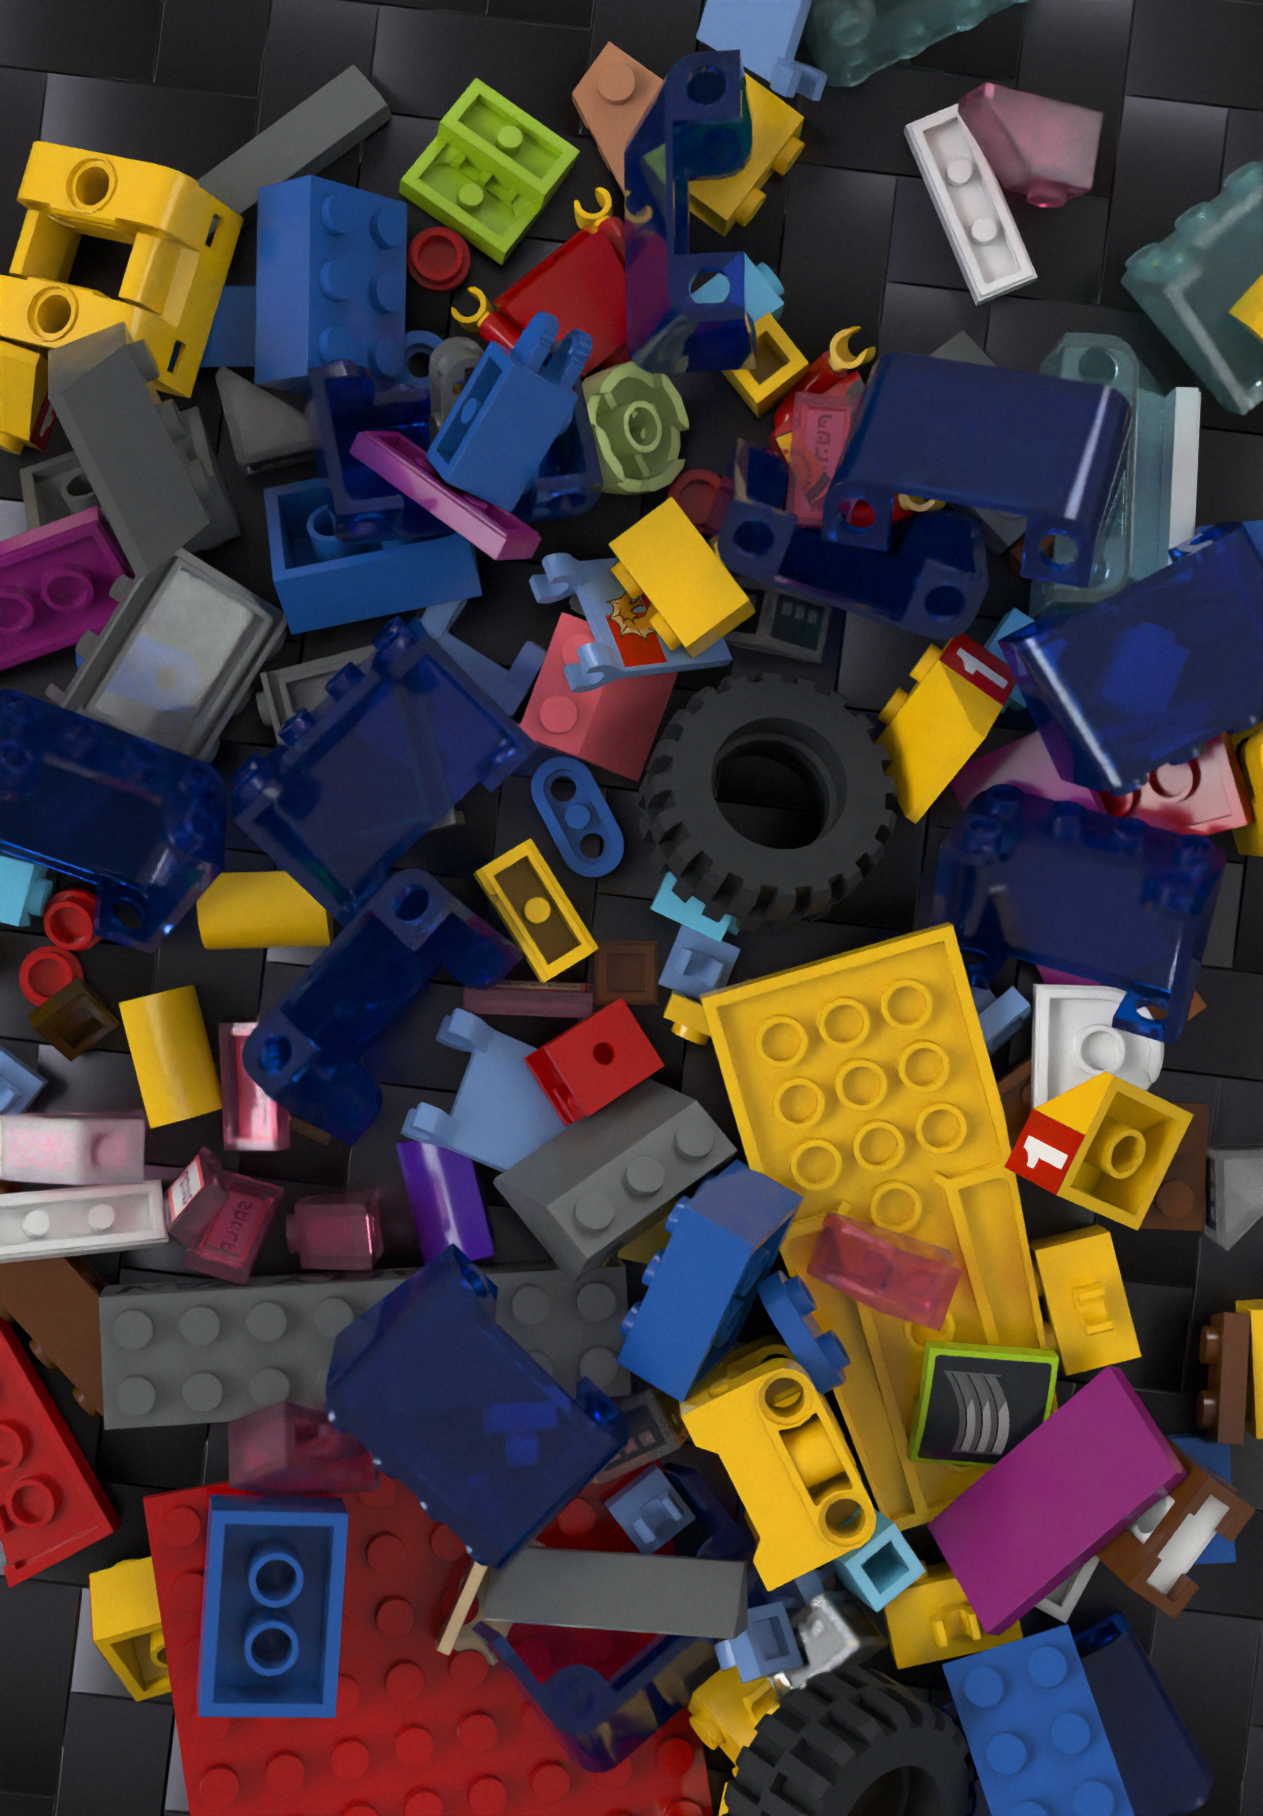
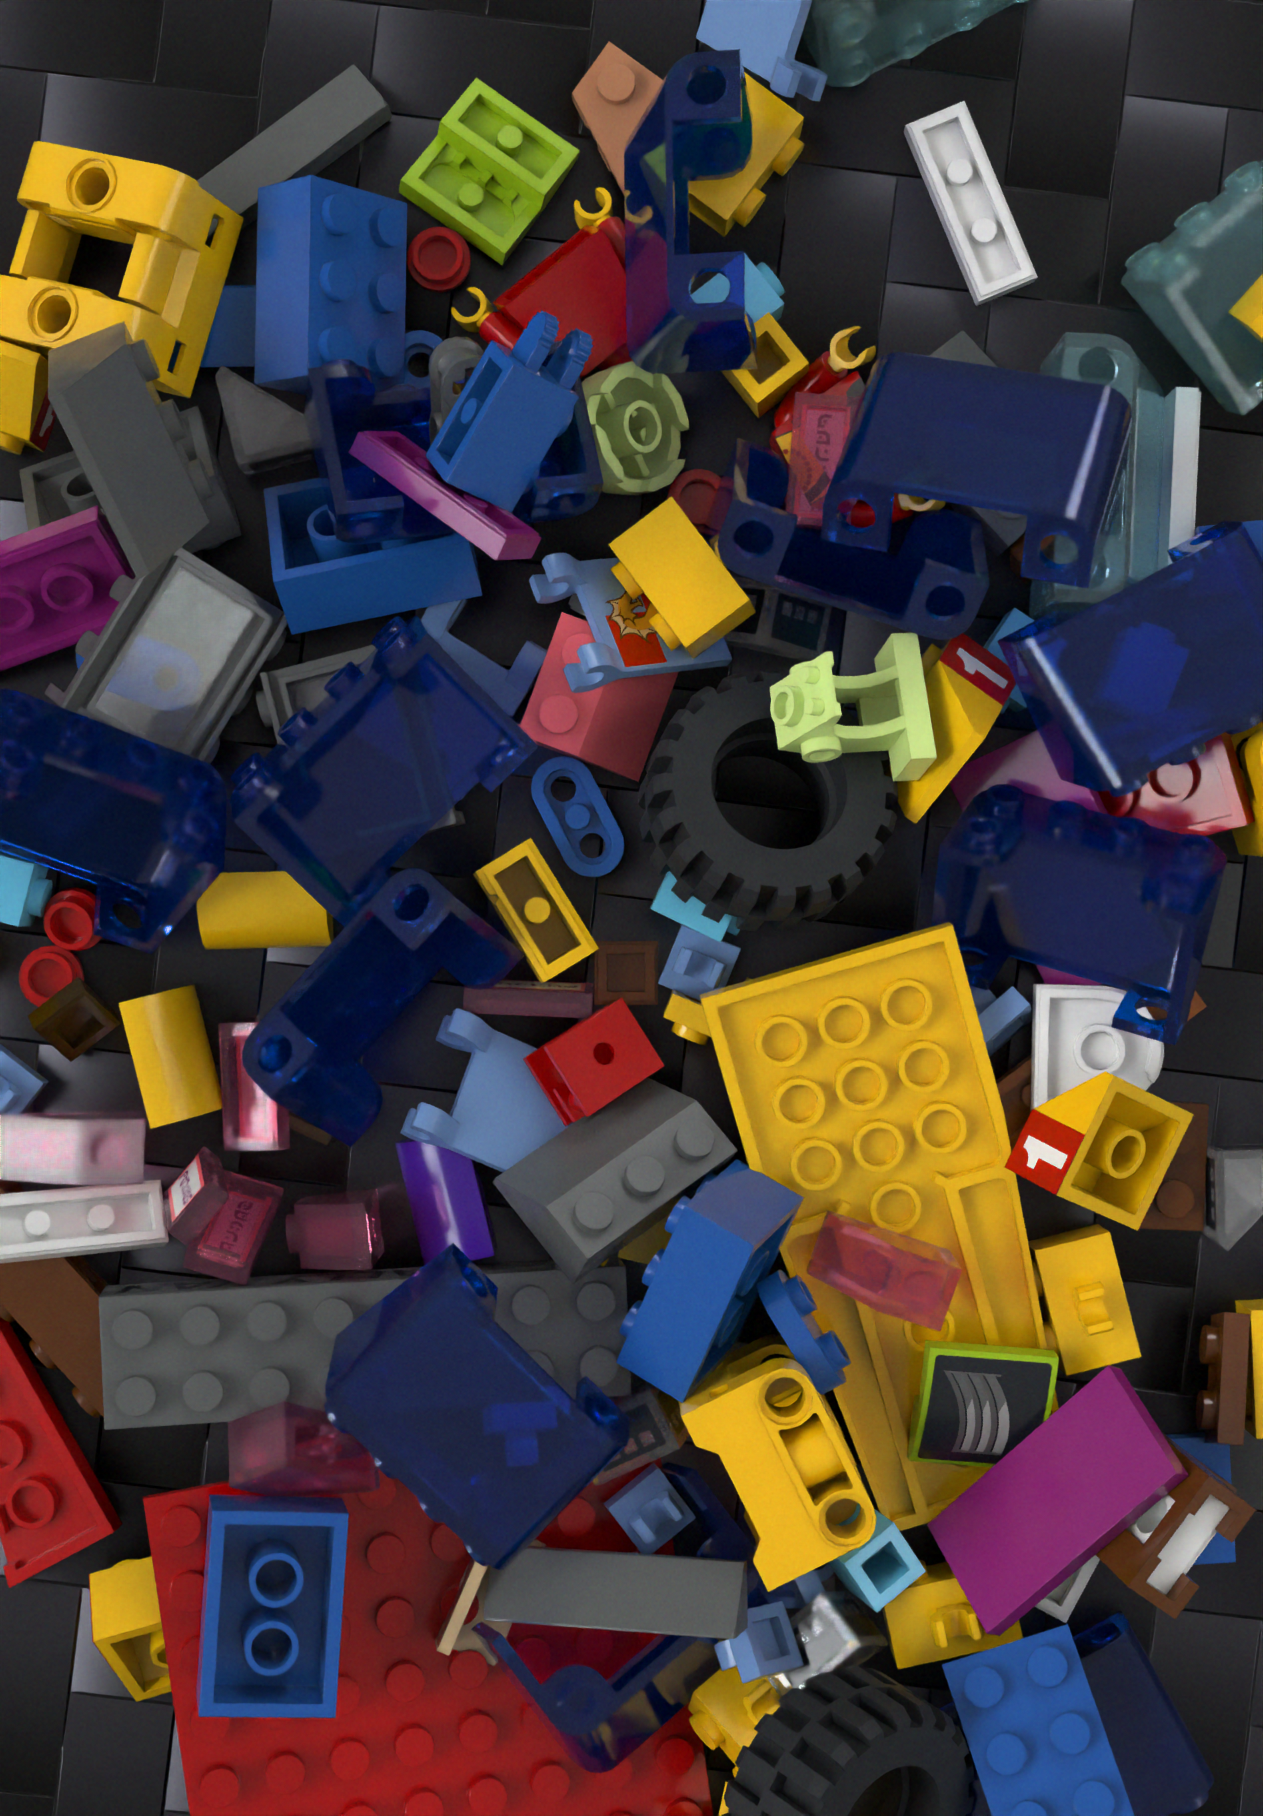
clear pink slope [957,82,1103,208] -> none
none -> yellowish green tile [769,632,937,782]

